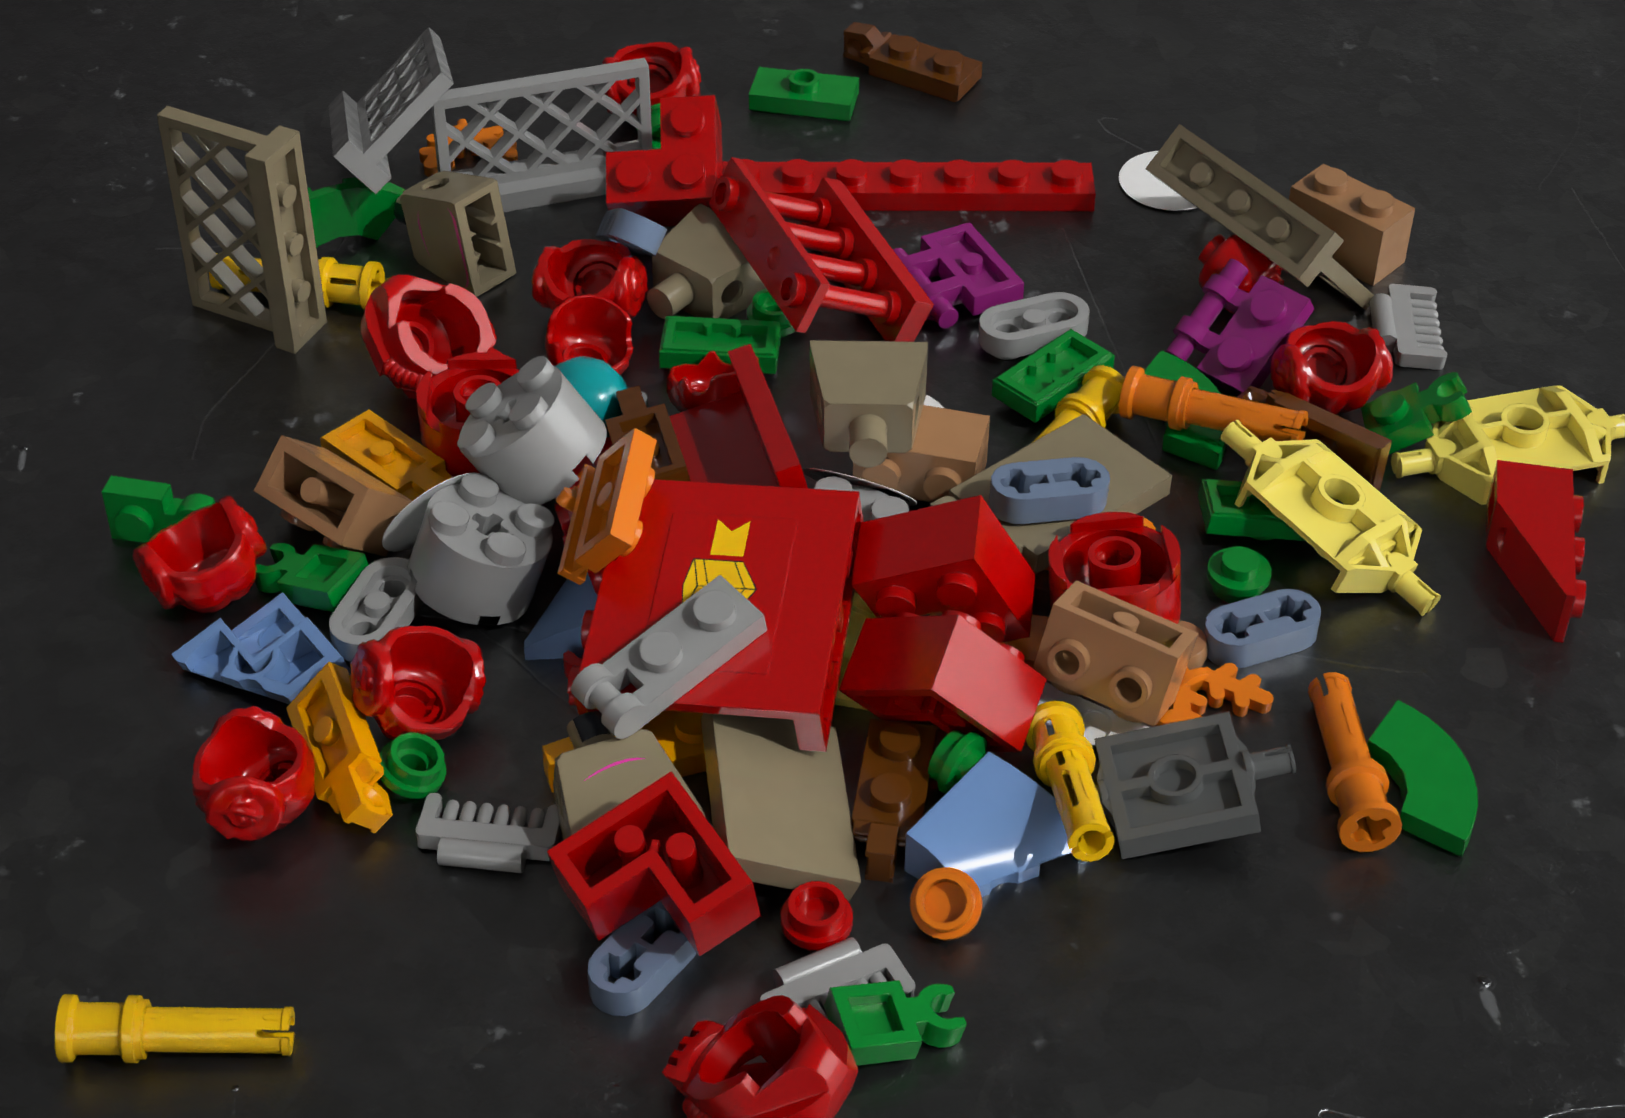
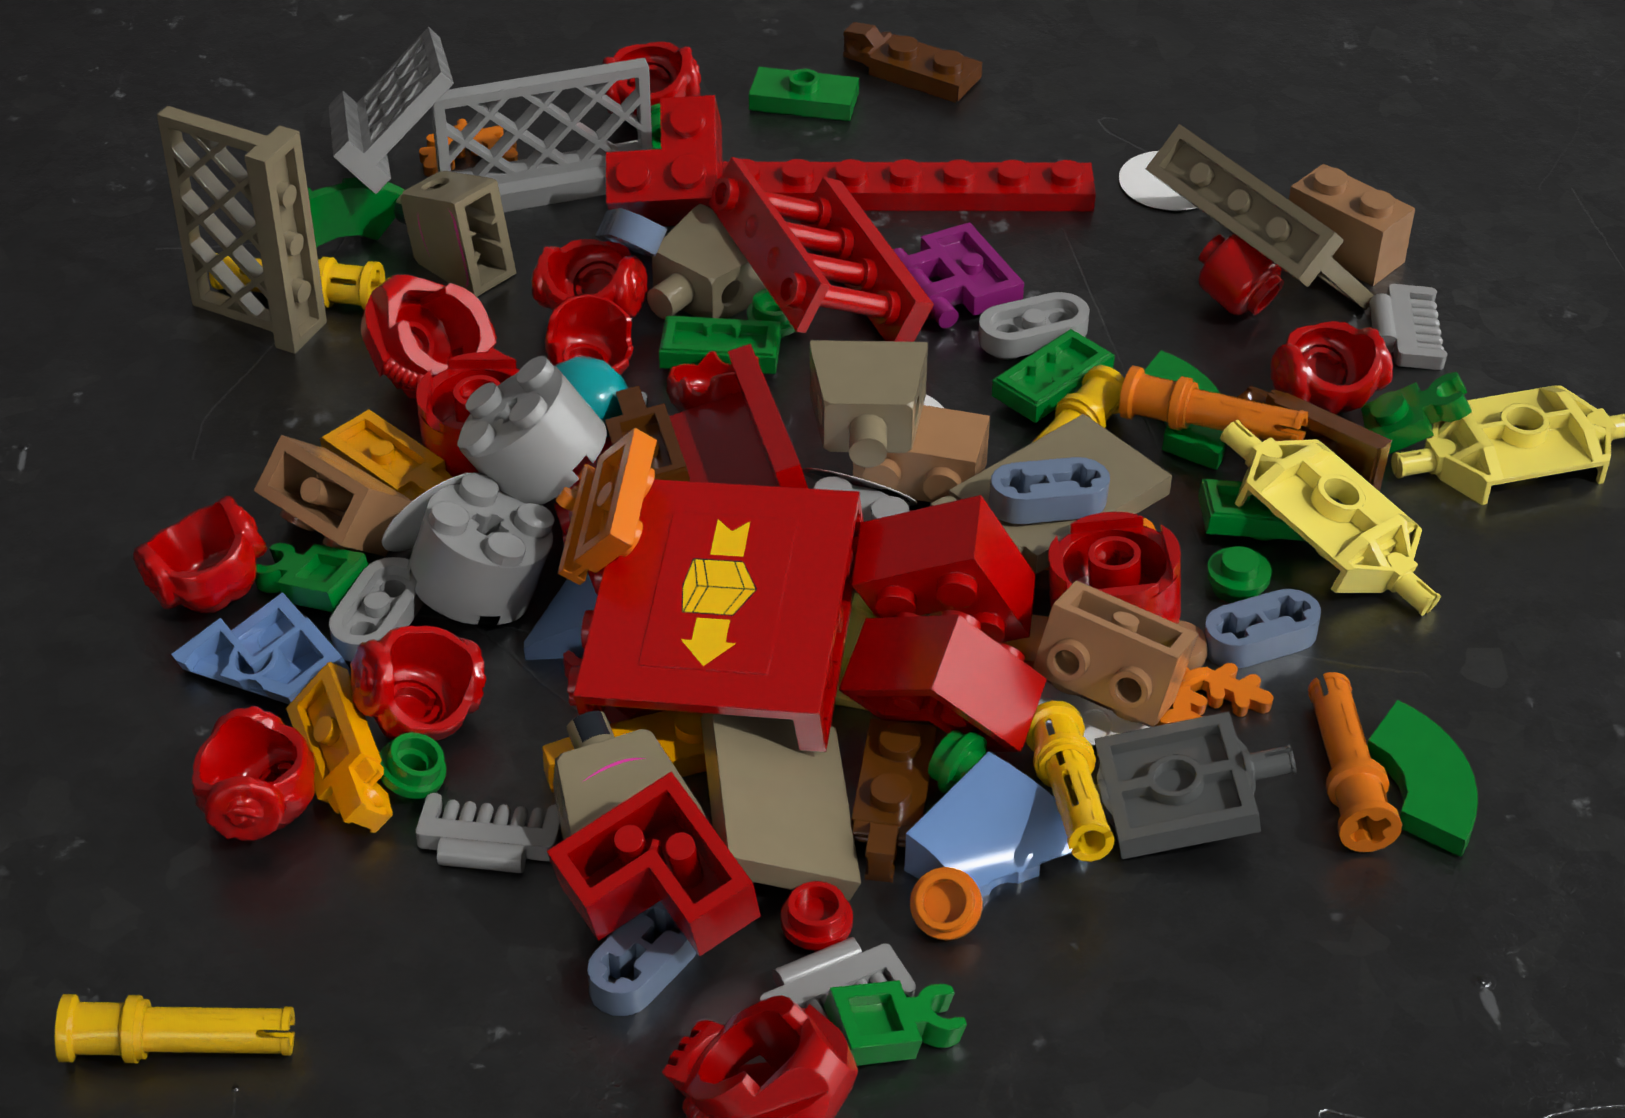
green plate [101,475,215,543] -> none
light grey plate [571,575,767,739] -> none
magenta plate [1165,259,1314,396] -> none
red slope [1486,460,1586,643] -> none

